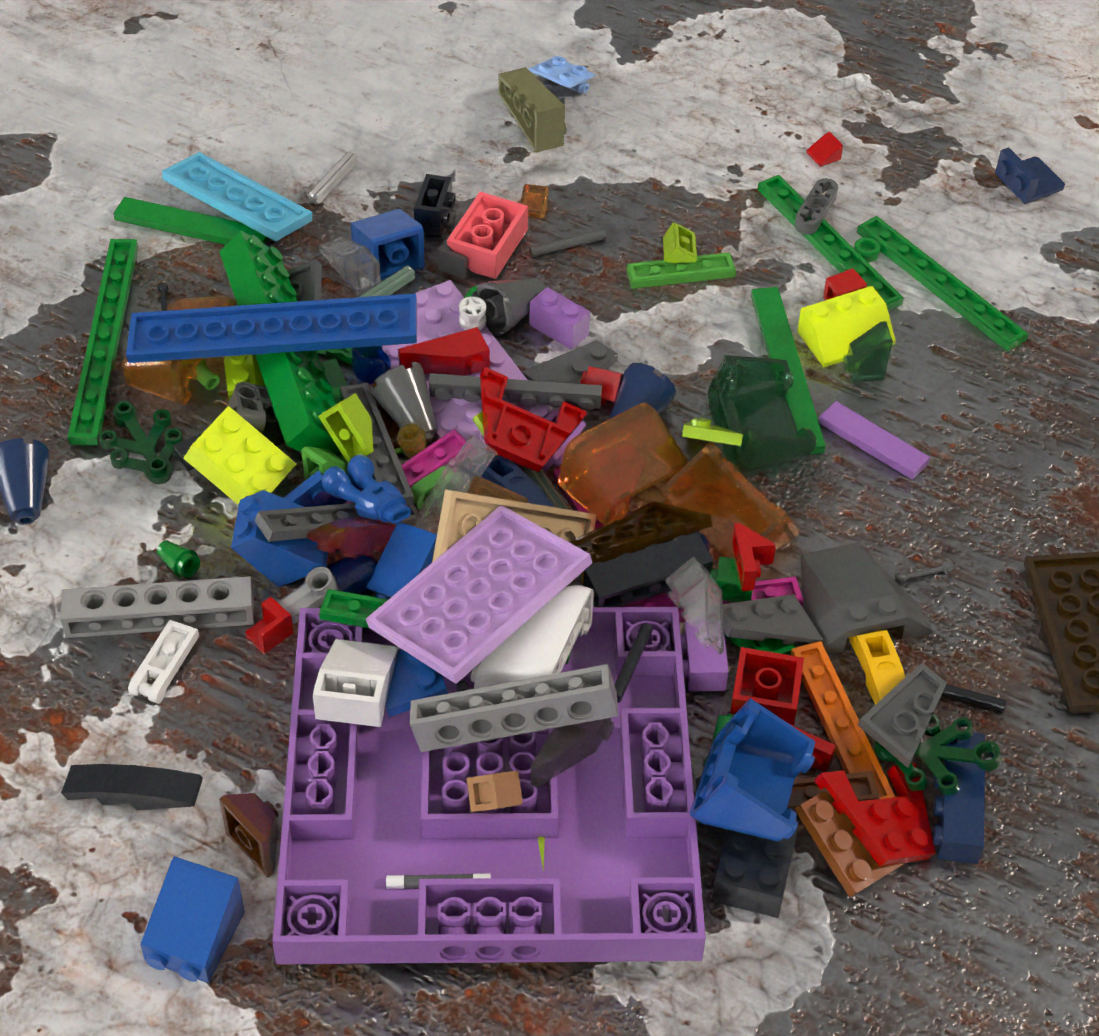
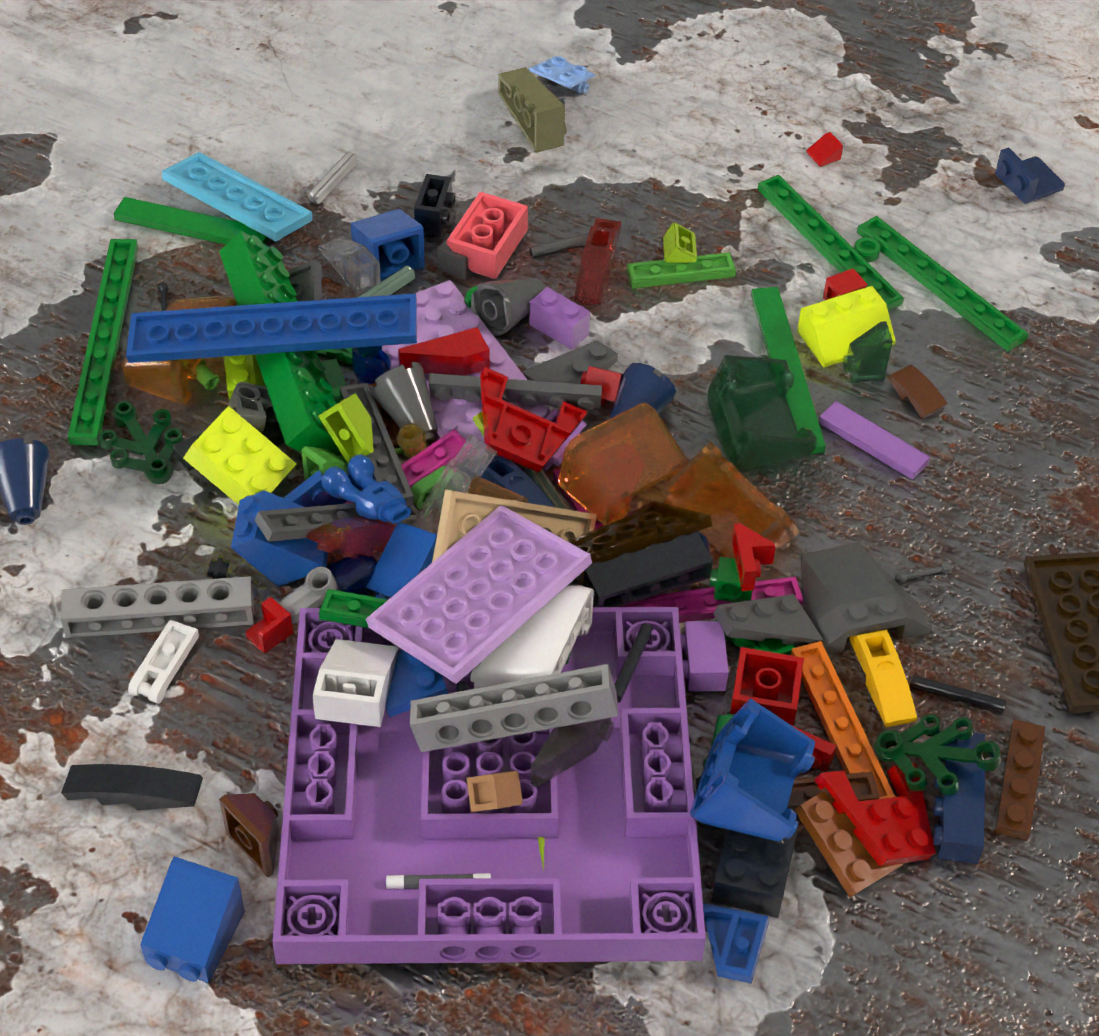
green cone [157,540,200,578] -> none
white wheel [459,297,486,330] -> none
clear orange slope [521,184,549,218] -> none
clear slope [665,556,724,654] -> none
lime wing [682,417,743,446] -> none
dark grey beam [795,178,838,235] -> none
dark grey wing [858,663,947,768] -> none
none -> black plate [206,555,230,579]
none -> clear red slope [574,218,622,305]
none -> blue wing [703,903,769,984]
none -> reddish brown slope [888,364,948,419]
none -> reddish brown plate [994,719,1045,841]

